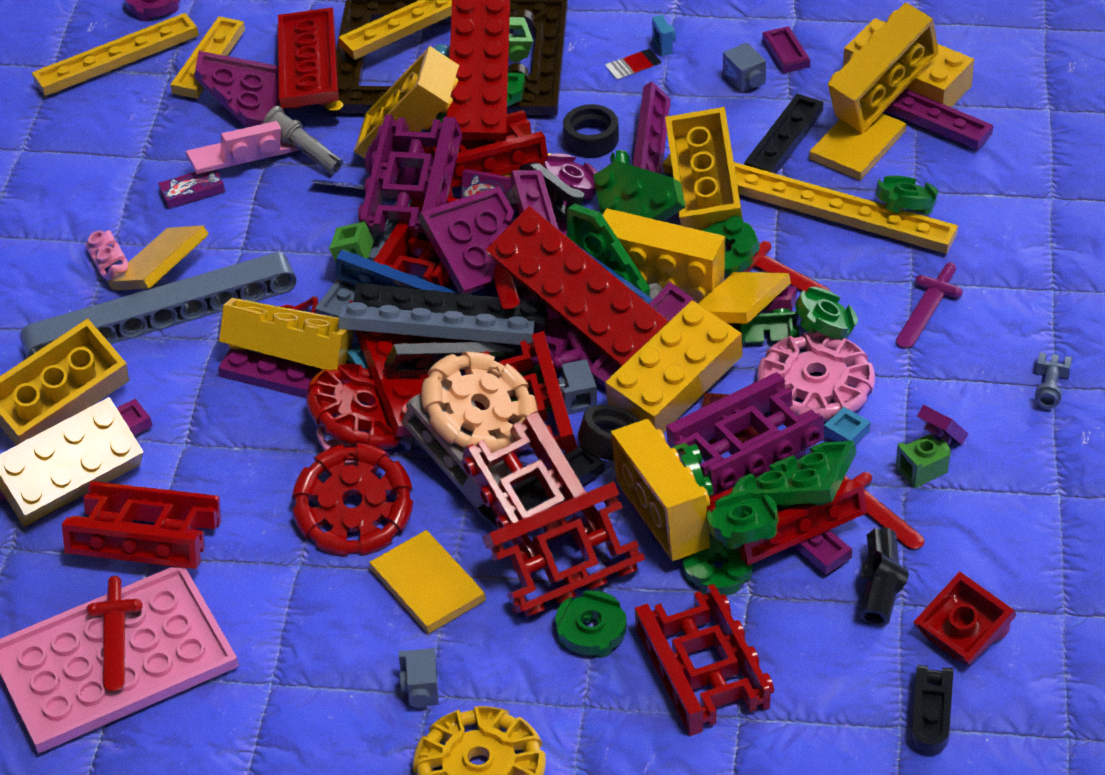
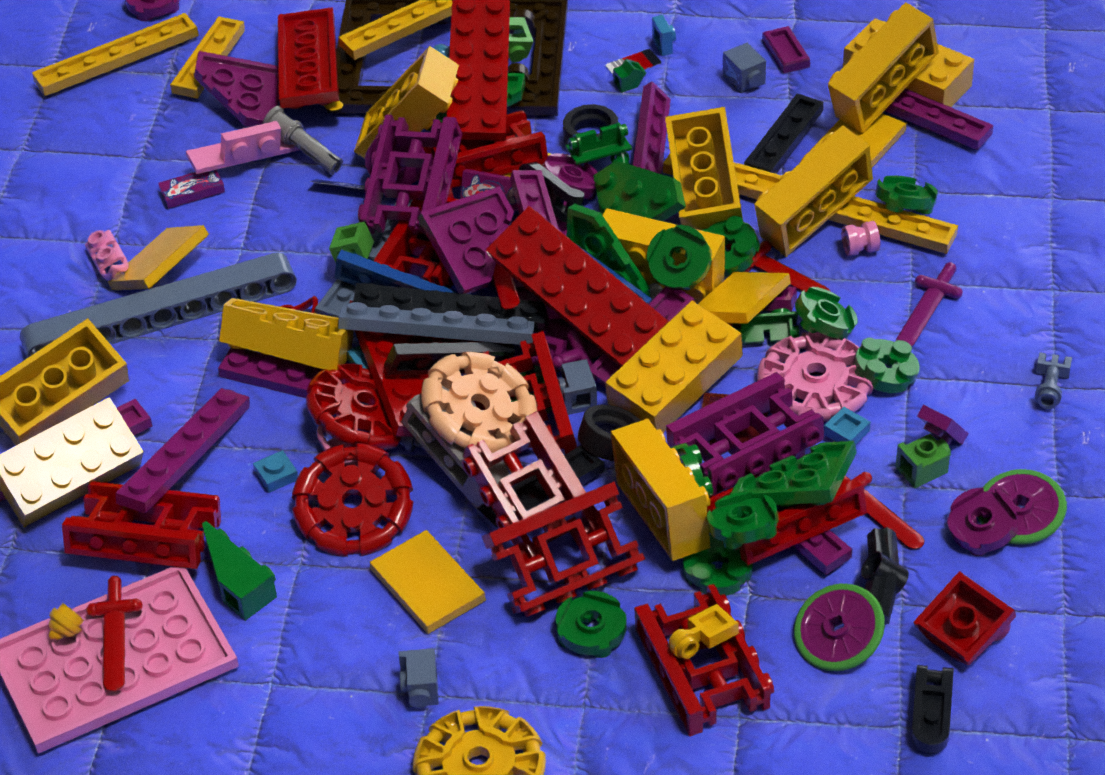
none -> yellow plate [48,603,85,640]
none -> magenta plate [116,388,250,514]
none -> green slope [202,521,277,621]
none -> dark azure plate [253,450,298,493]
none -> green hinge [565,122,632,165]
none -> green piece [613,59,647,93]
none -> green plate [647,225,712,290]
none -> yellow plate [669,604,739,659]
none -> yellow brick [754,125,873,257]
none -> magenta wheel [794,584,885,671]
none -> bright pink wheel [841,221,880,256]
none -> green plate [853,337,920,393]
none -> magenta plate [947,488,1018,556]
none -> magenta wheel [977,469,1067,545]

